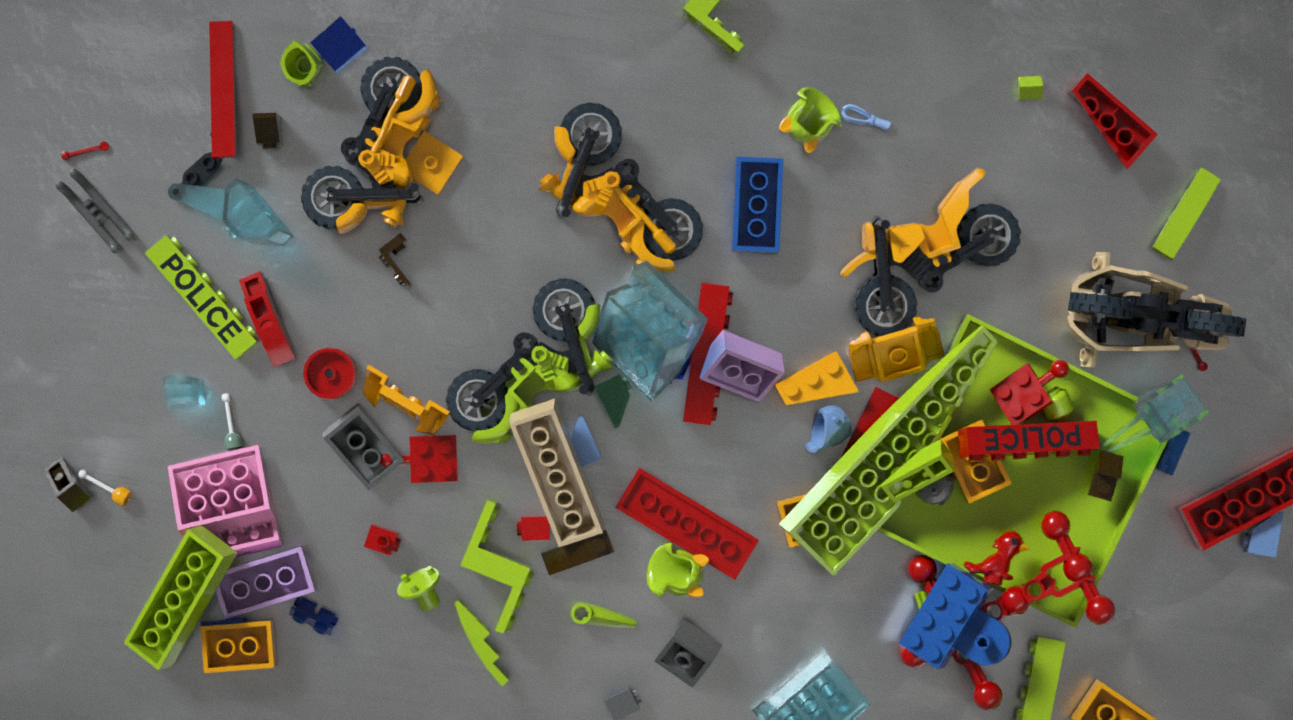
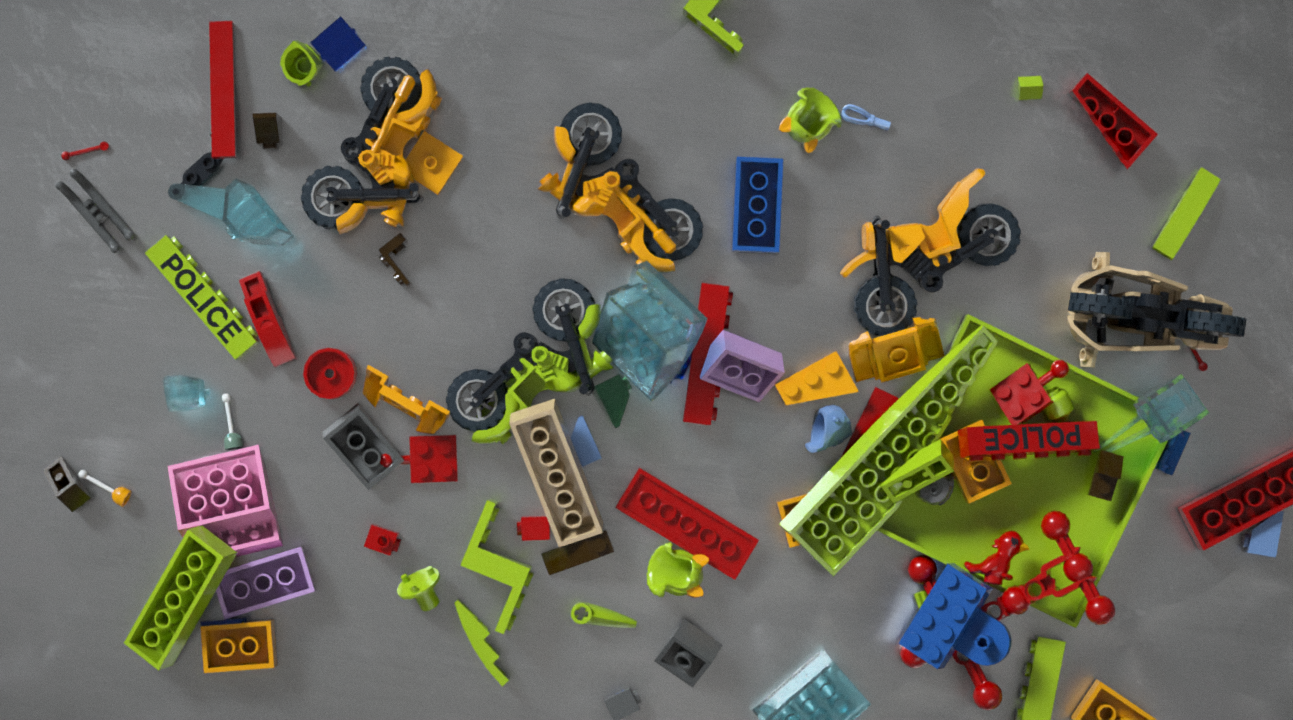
clear blue hinge [289,597,339,636] -> none

